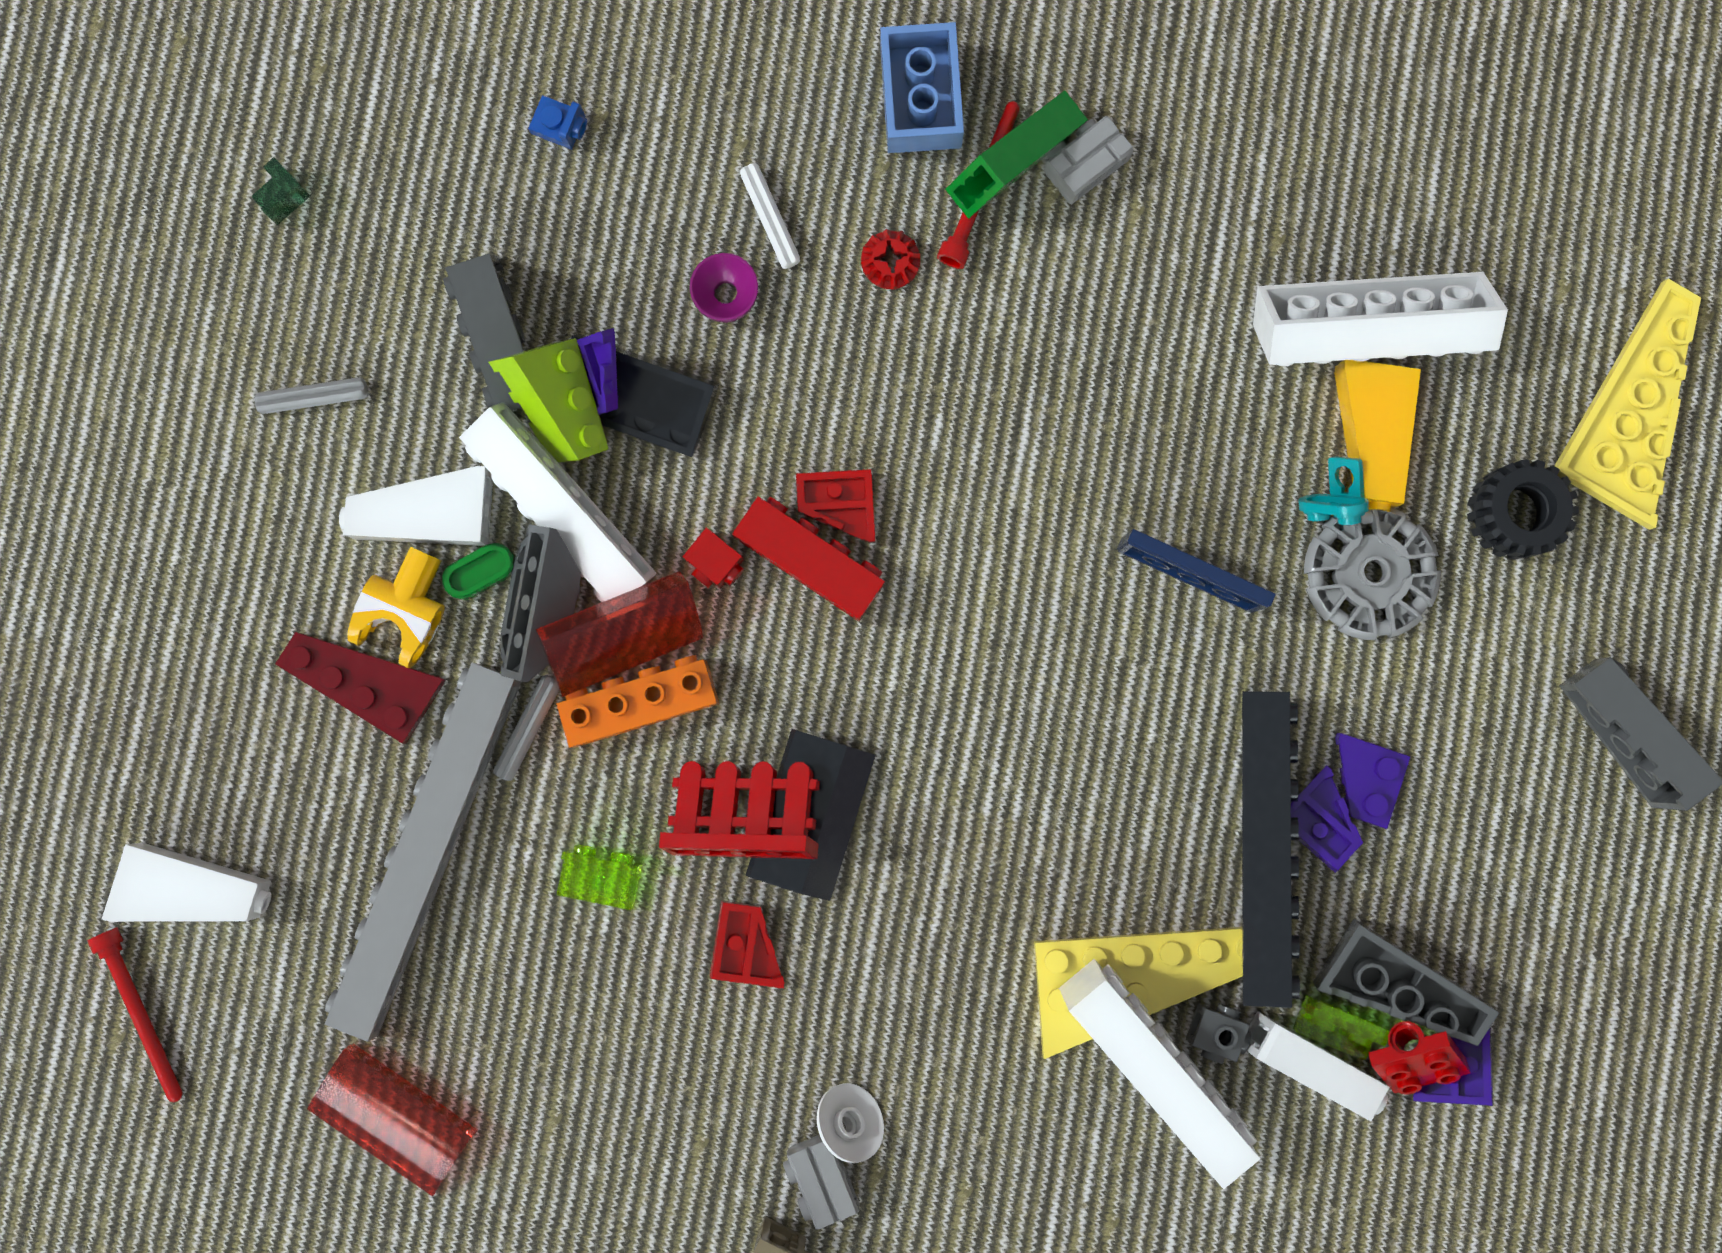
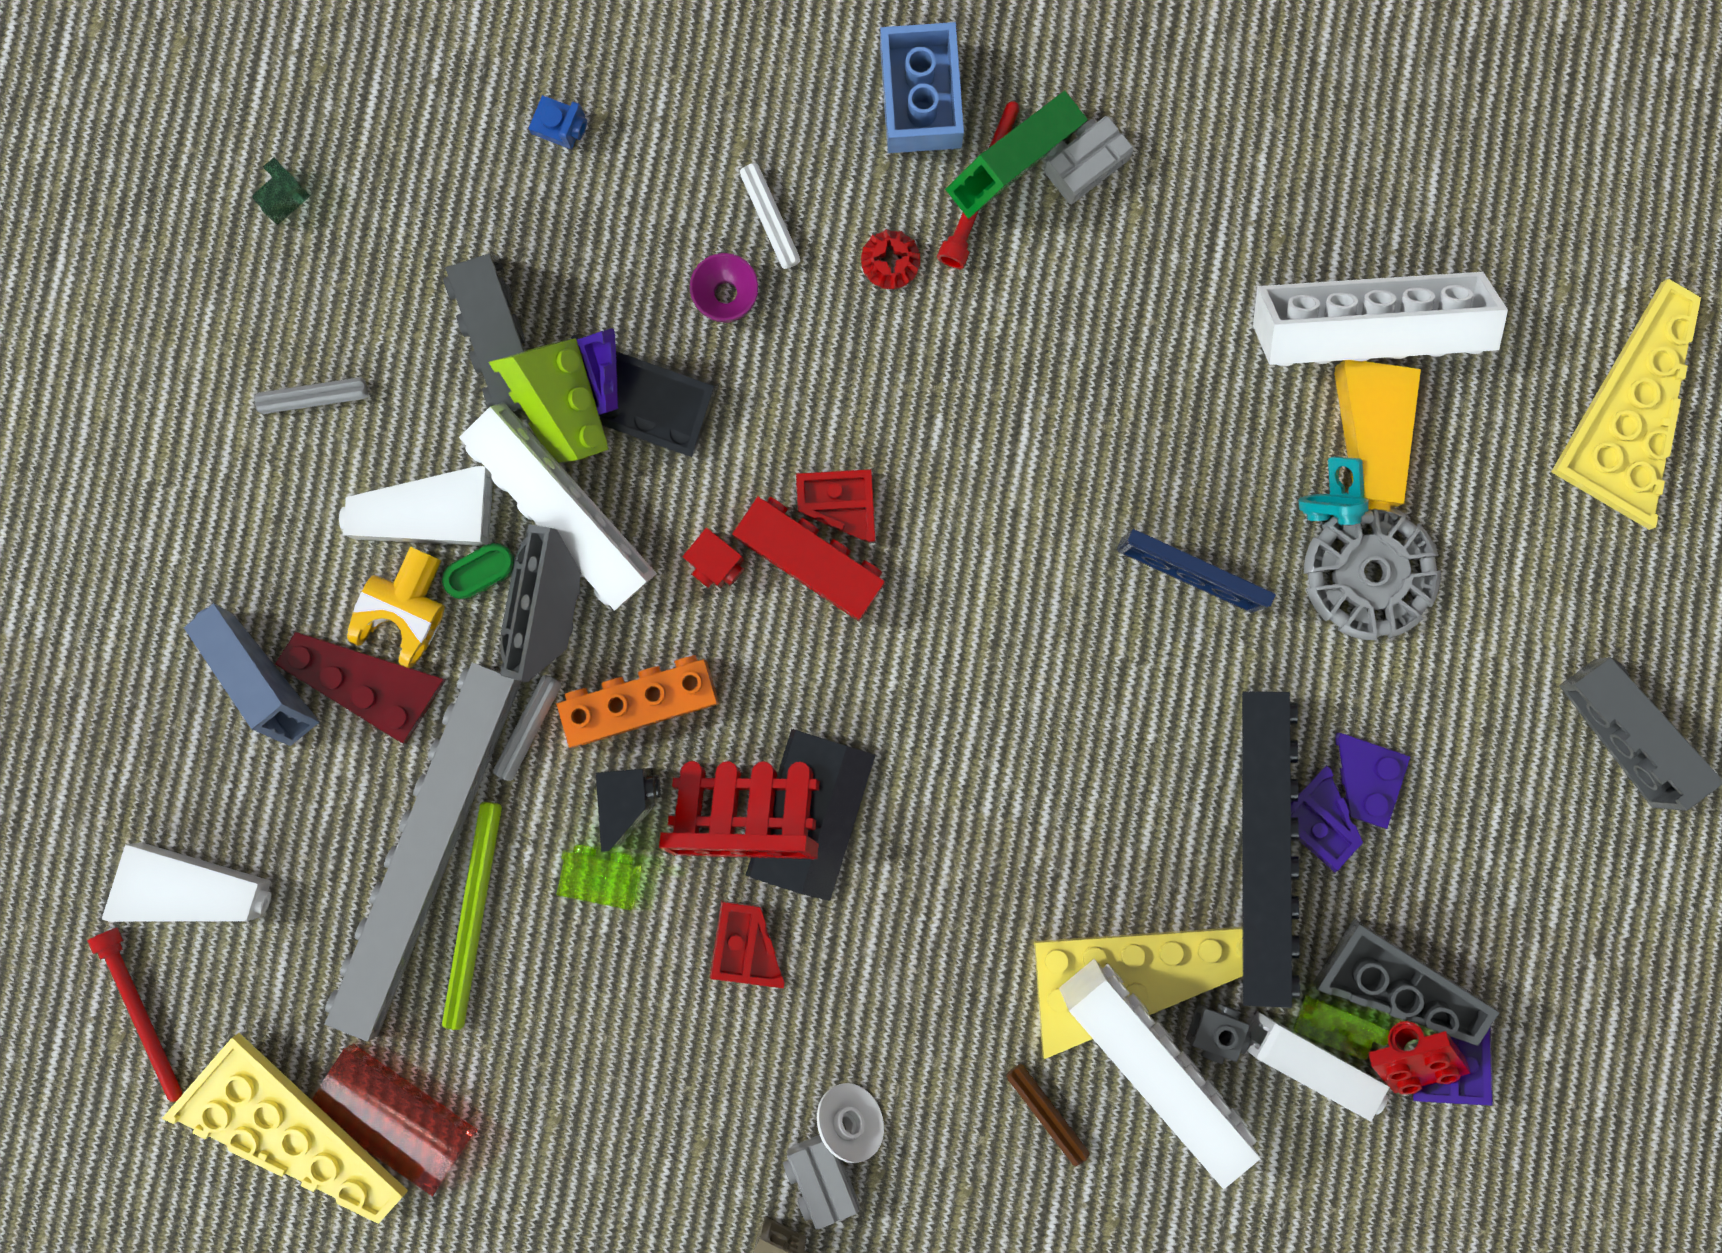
clear red slope [535,571,703,697] -> none
black tyre [1467,459,1579,560] -> none
none -> light yellow wing [162,1033,408,1224]
none -> sand blue slope [183,603,320,746]
none -> lime axle [442,802,502,1030]
none -> black slope [596,768,661,852]
none -> reddish brown axle [1006,1064,1090,1166]

